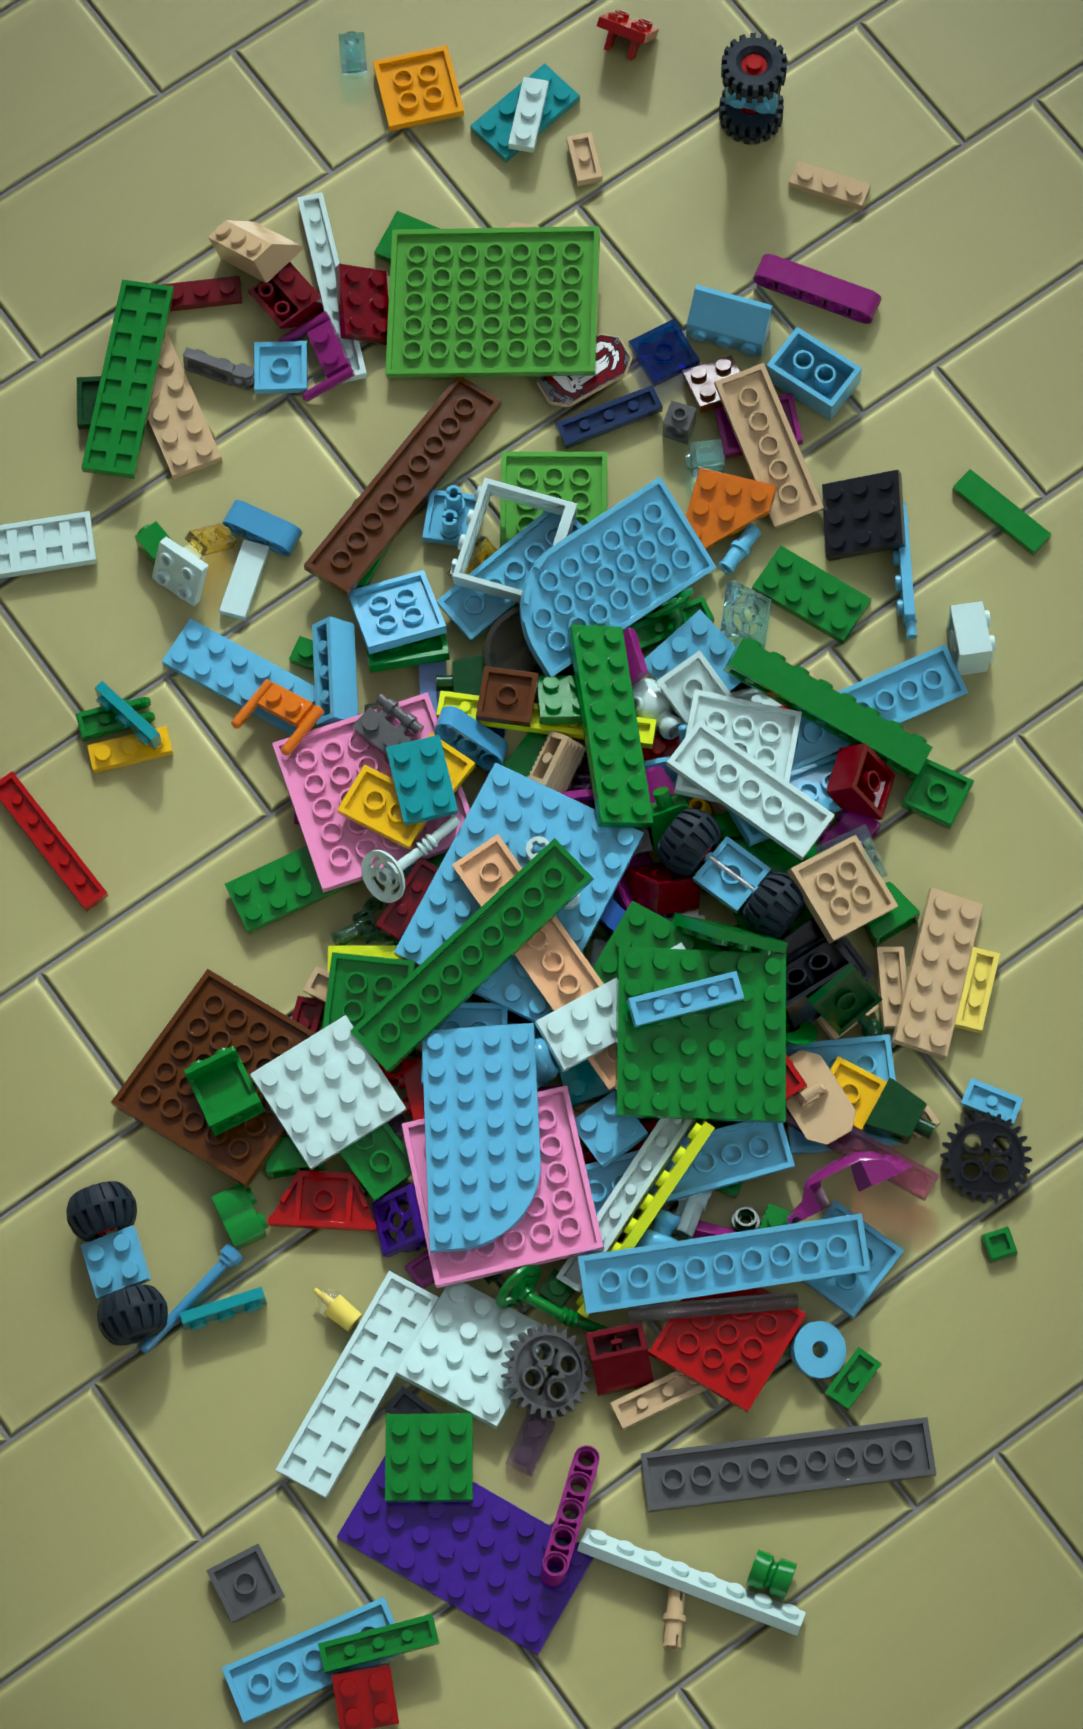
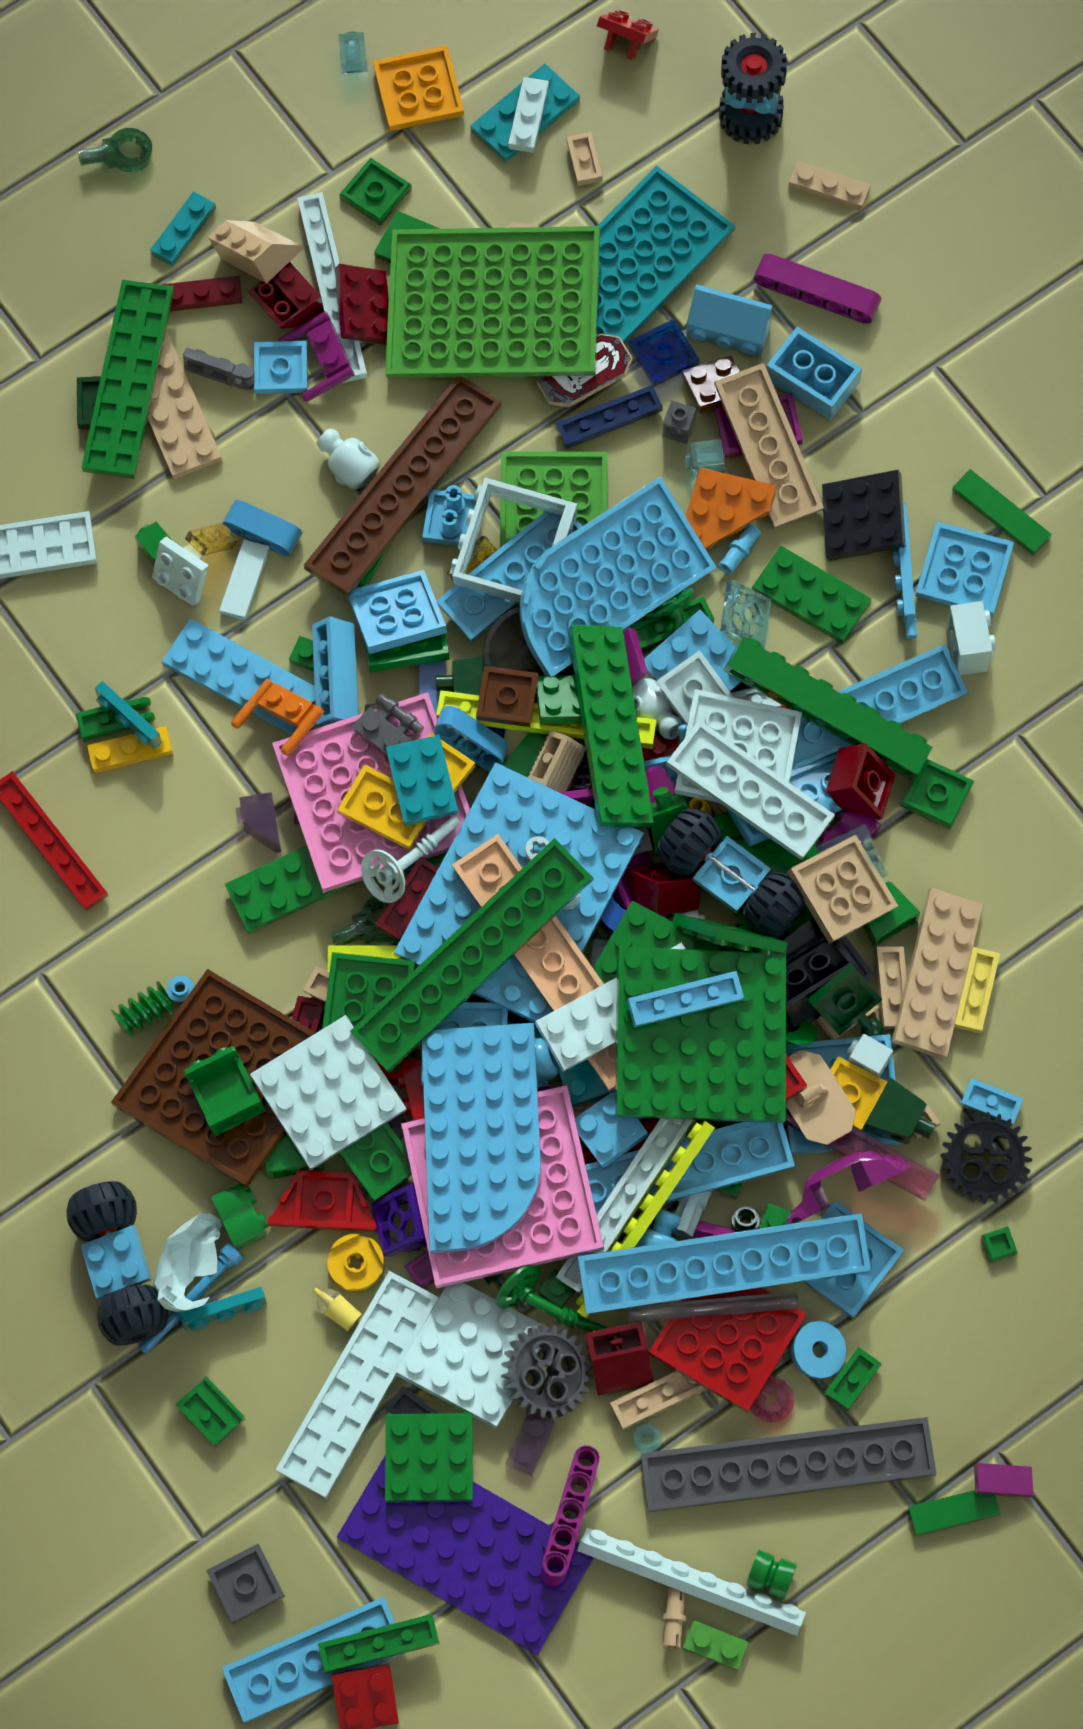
none -> clear green pin [78,128,152,172]
none -> green piece [111,981,172,1038]
none -> teal plate [150,191,216,267]
none -> light aqua animal [153,1213,221,1312]
none -> medium azure plate [167,976,194,1003]
none -> green plate [175,1376,246,1447]
none -> clear purple slope [236,792,282,853]
none -> light aqua piece [317,428,380,490]
none -> yellow plate [327,1234,384,1292]
none -> green tile [339,157,412,225]
none -> teal plate [597,165,735,344]
none -> clear light blue plate [633,1424,662,1453]
none -> bright green plate [683,1620,749,1671]
none -> clear pink gear [751,1376,795,1423]
none -> light aqua brick [847,1034,893,1078]
none -> green tile [908,1490,1000,1536]
none -> medium azure plate [915,521,1014,617]
none -> magenta tile [974,1463,1033,1498]

